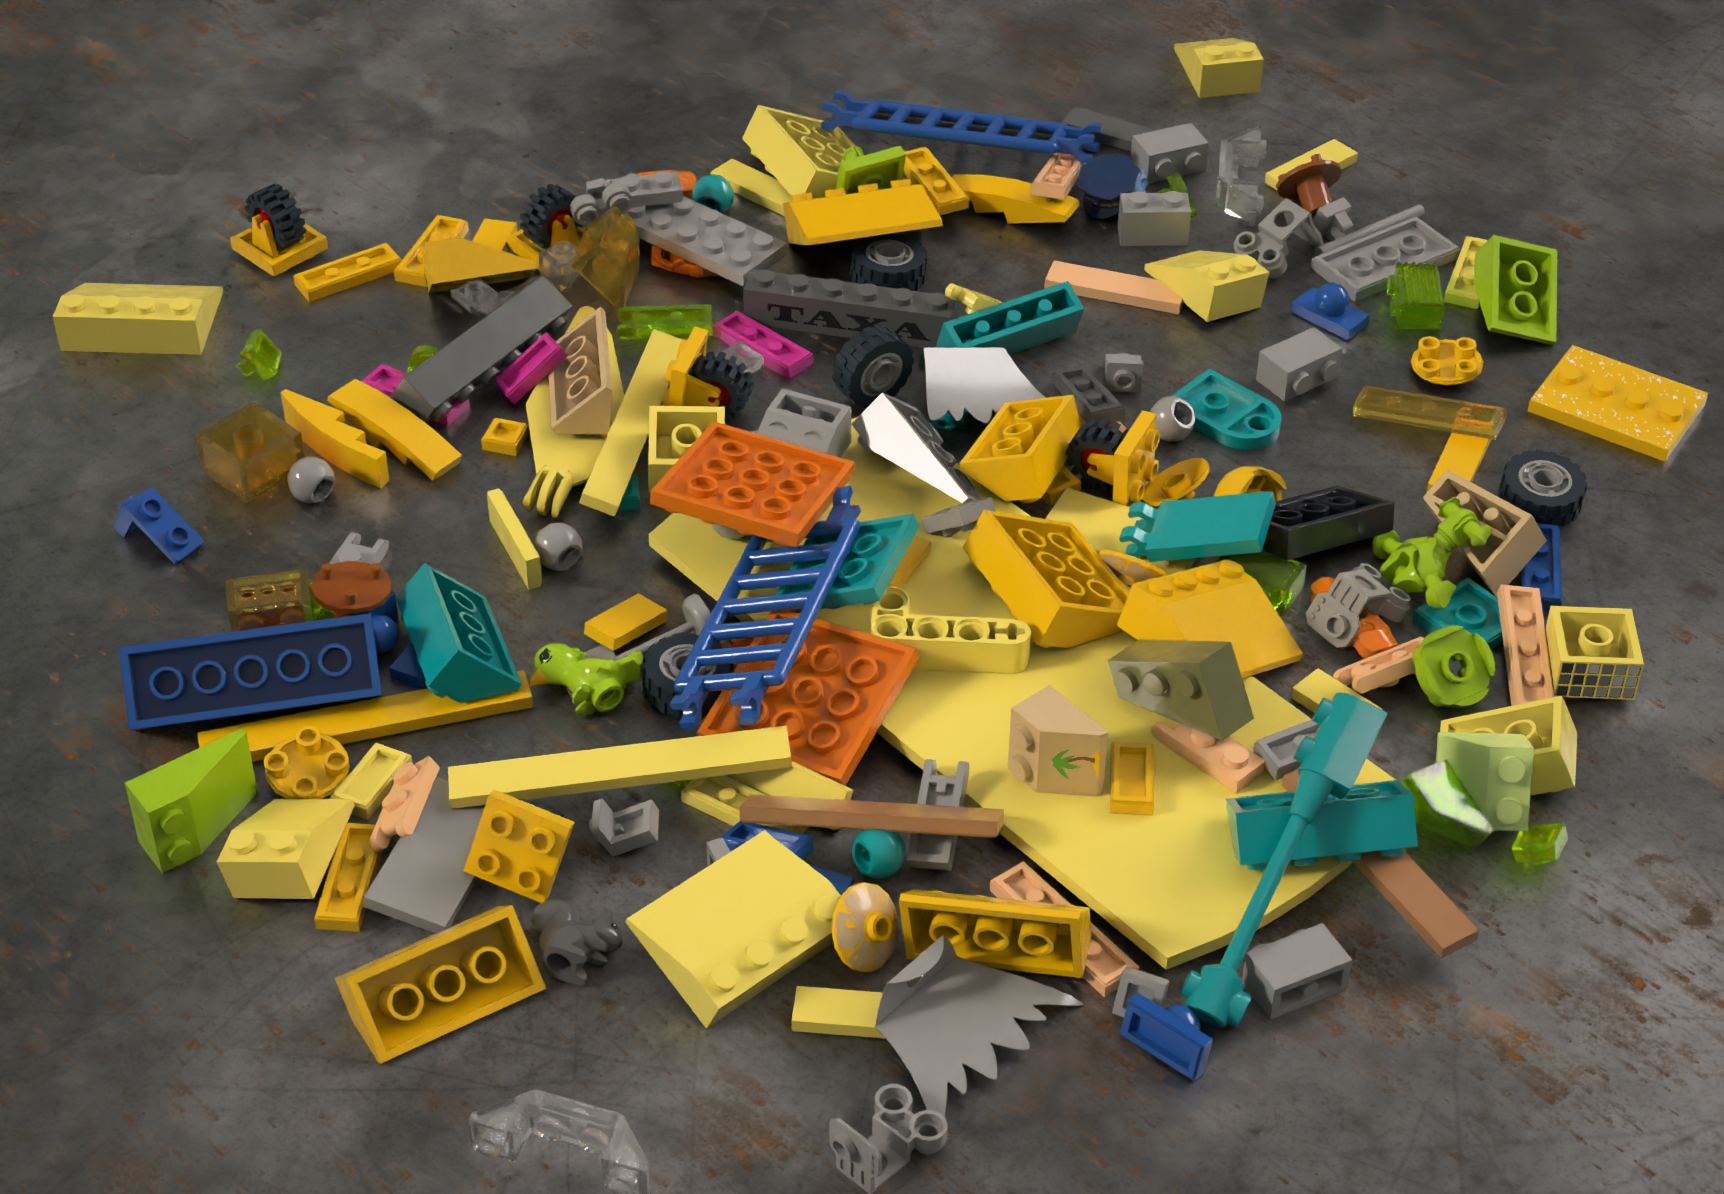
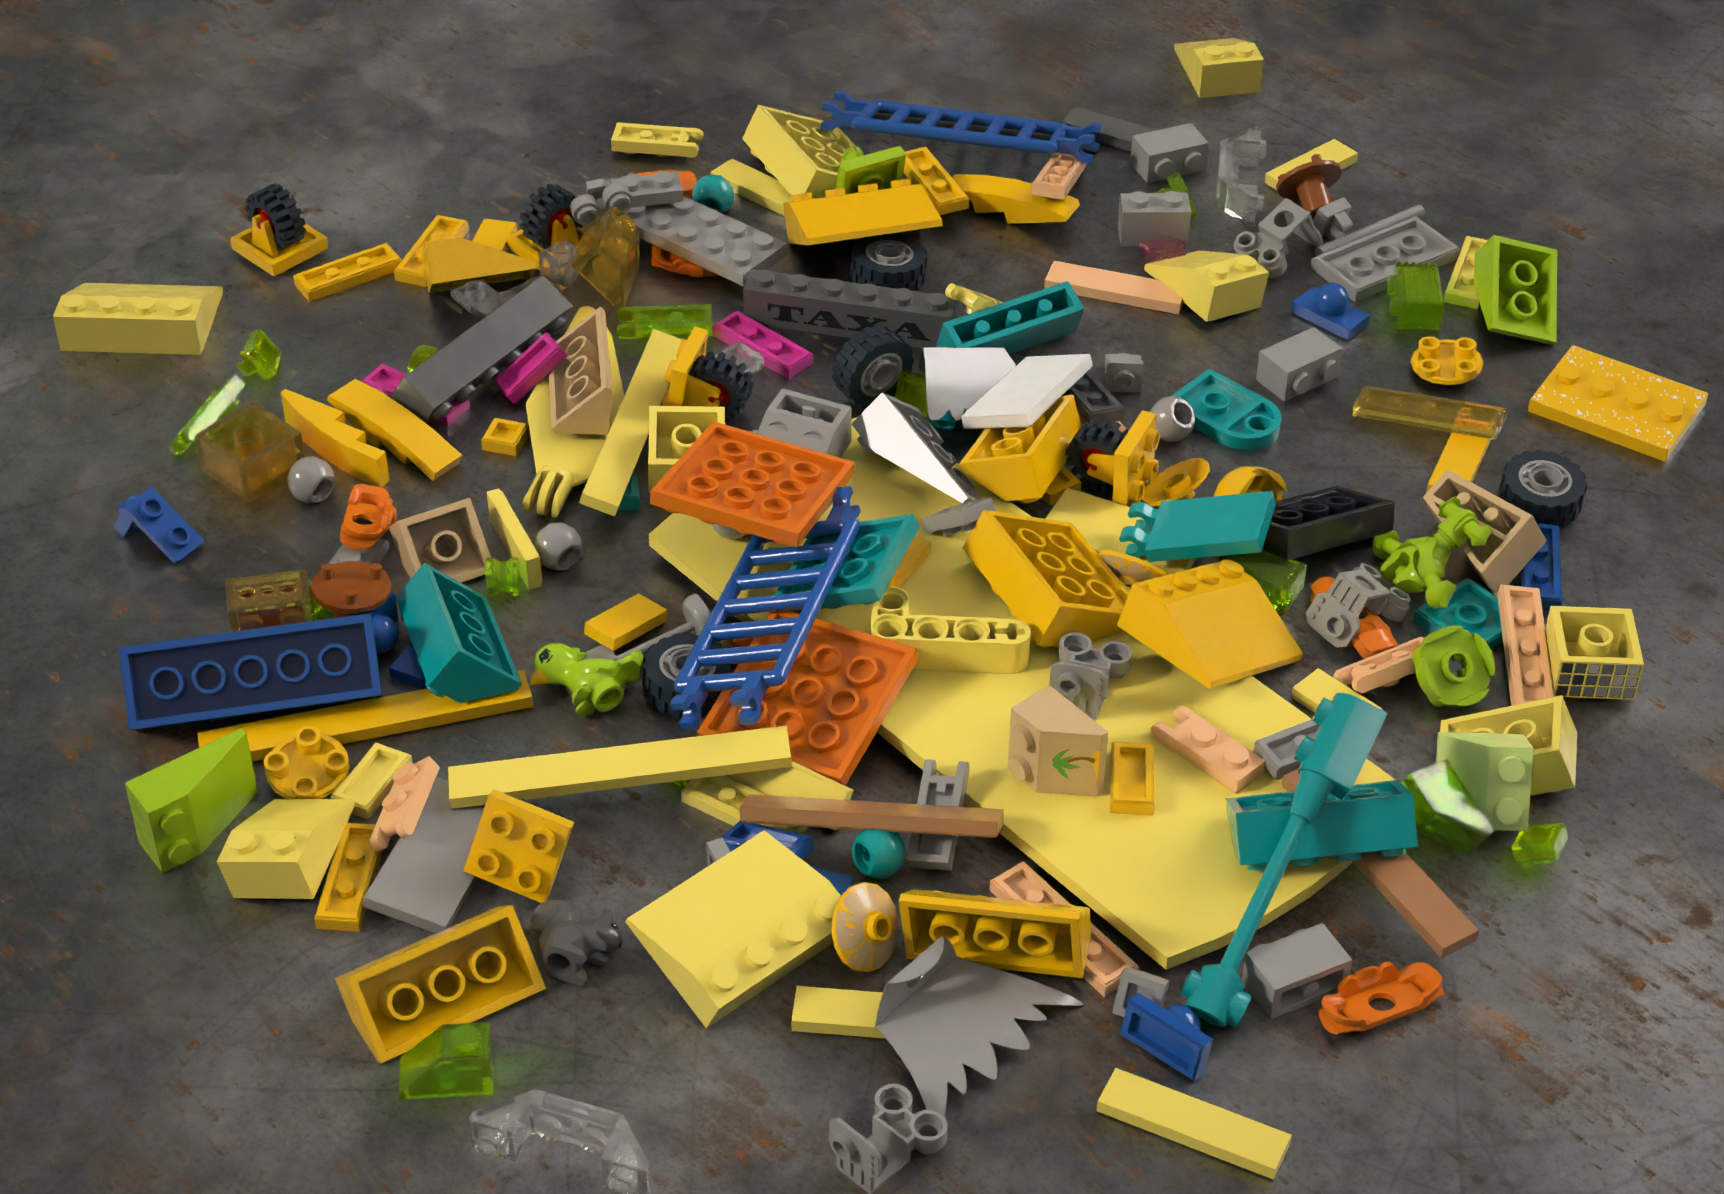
light grey bracket [589,798,660,857] -> none
dark blue piece [1075,154,1148,219] -> none
olive wedge [1107,639,1254,741] -> none
none -> clear neon green hinge [169,375,246,455]
none -> orange piece [340,483,397,550]
none -> tan slope [389,498,496,583]
none -> clear neon green slope [398,1022,494,1100]
none -> clear neon green wheel [485,557,521,597]
none -> light yellow hinge [611,122,704,157]
none -> clear neon green tile [895,369,928,417]
none -> white tile [961,354,1093,429]
none -> light grey piece [1050,632,1132,721]
none -> light yellow tile [1097,1068,1292,1180]
none -> clear pink tile [1140,236,1186,262]
none -> orange piece [1319,961,1445,1034]

